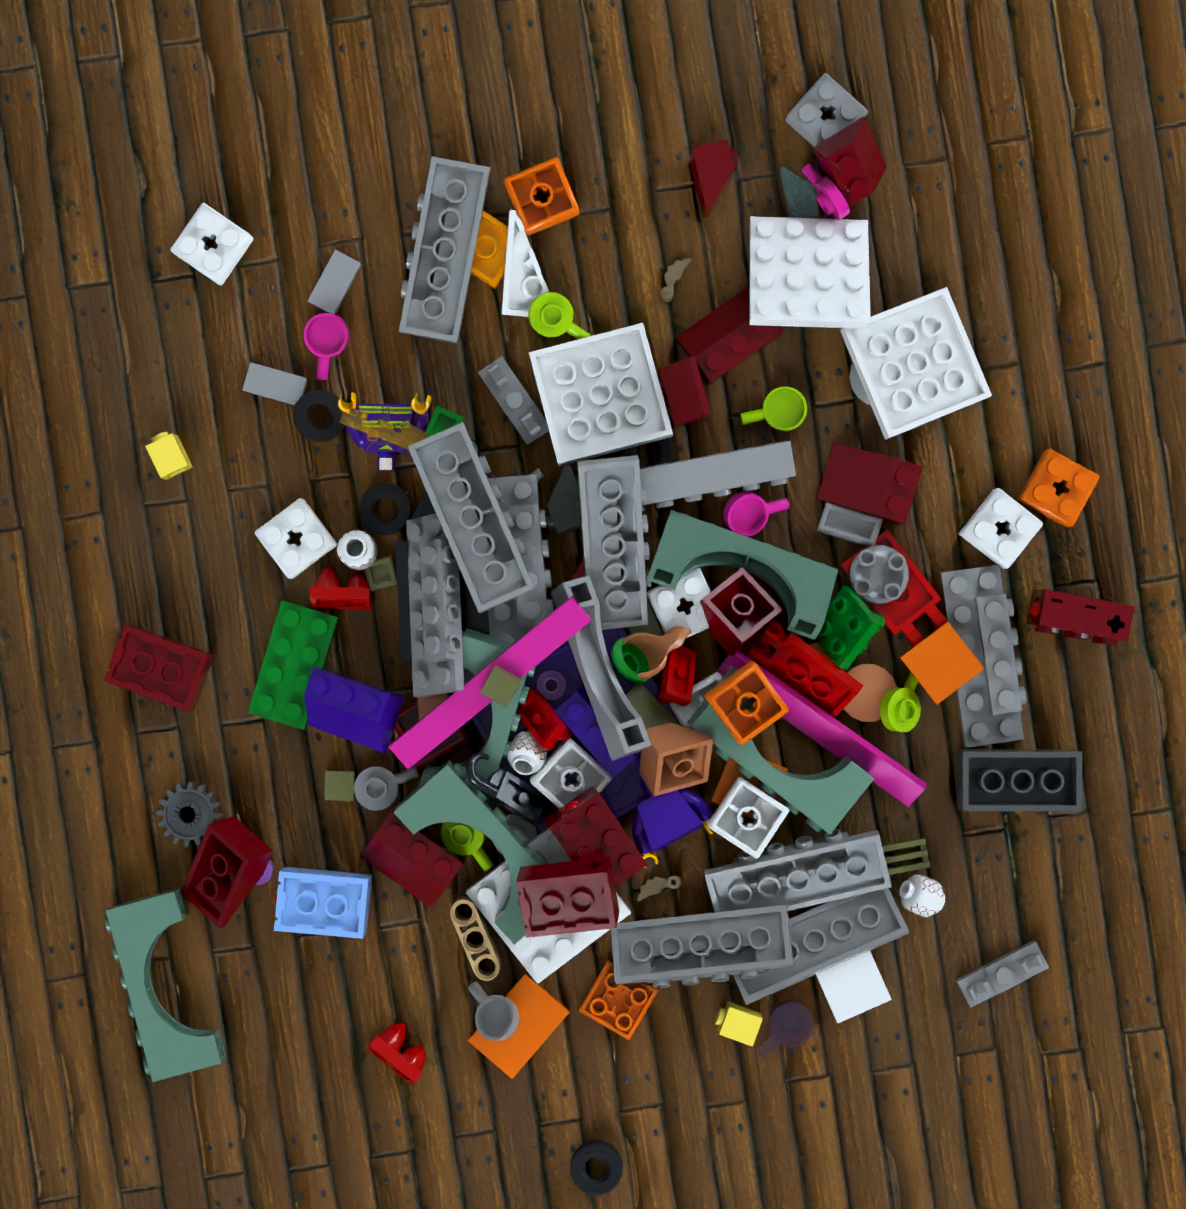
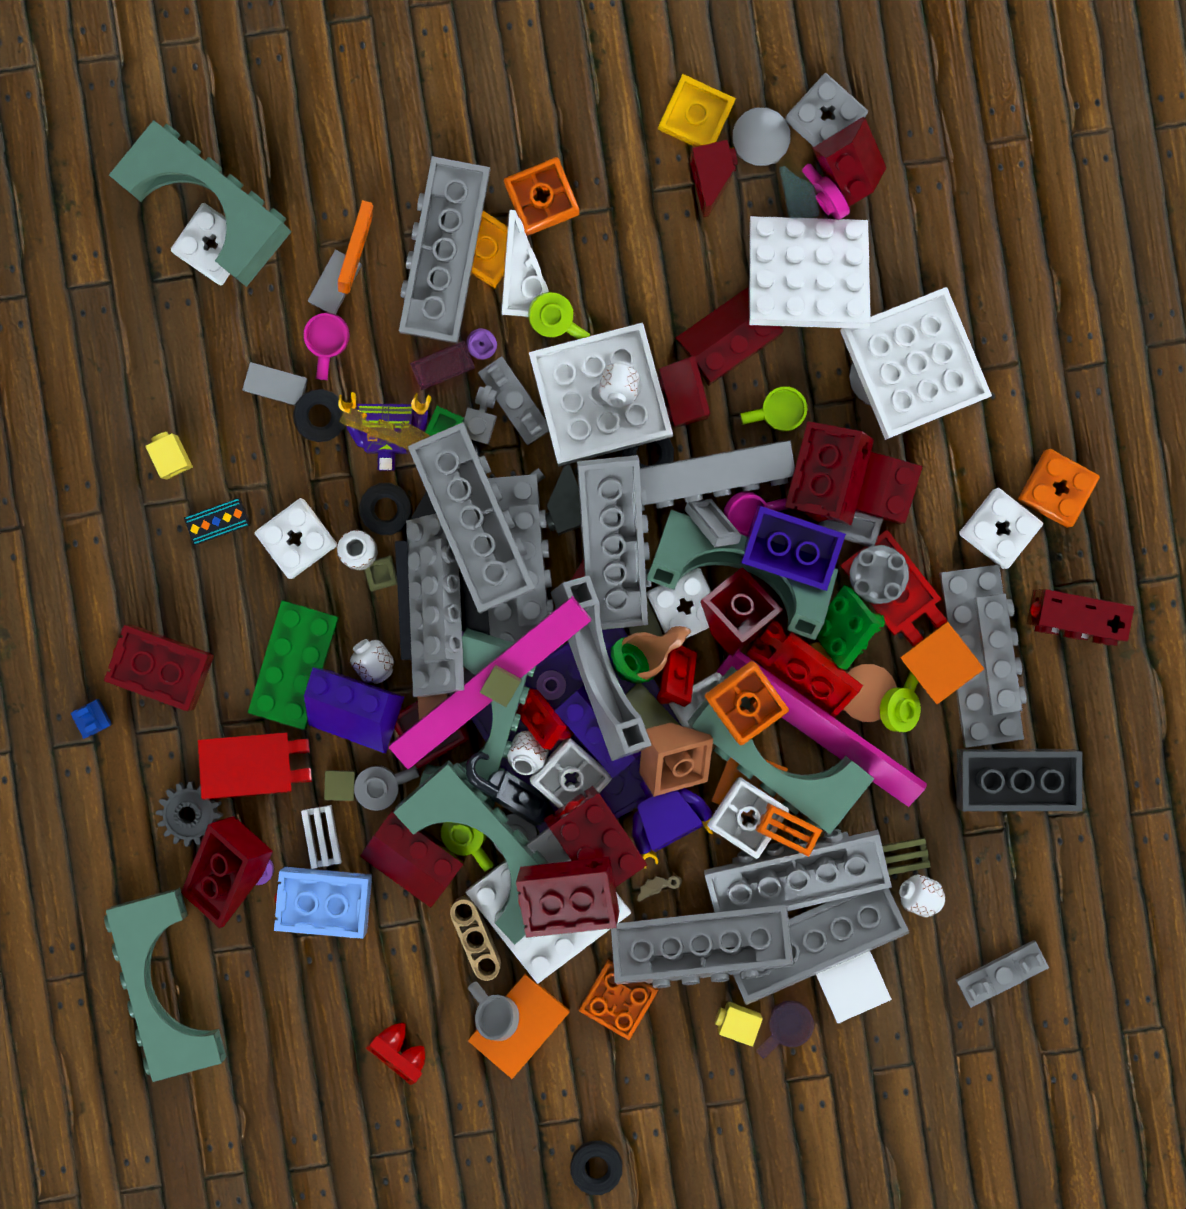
red tile [309,565,372,610] -> none
dark tan piece [661,258,691,302] -> none
none -> blue tile [70,699,112,739]
none -> sand green arch [109,120,292,287]
none -> black tile [184,498,251,546]
none -> red tile [198,733,312,800]
none -> white tile [301,805,342,869]
none -> orange tile [338,200,373,294]
none -> white head [350,639,394,684]
none -> clear pink tile [410,341,475,391]
none -> light grey plate [463,385,497,444]
none -> medium lavender tile [466,328,497,360]
none -> white head [599,361,640,408]
none -> yellow tile [658,74,736,147]
none -> light grey tile [685,499,742,547]
none -> light grey dish [733,108,790,166]
none -> dark purple slope [741,505,846,591]
none -> orange tile [755,803,822,857]
none -> dark red piece [785,421,874,525]

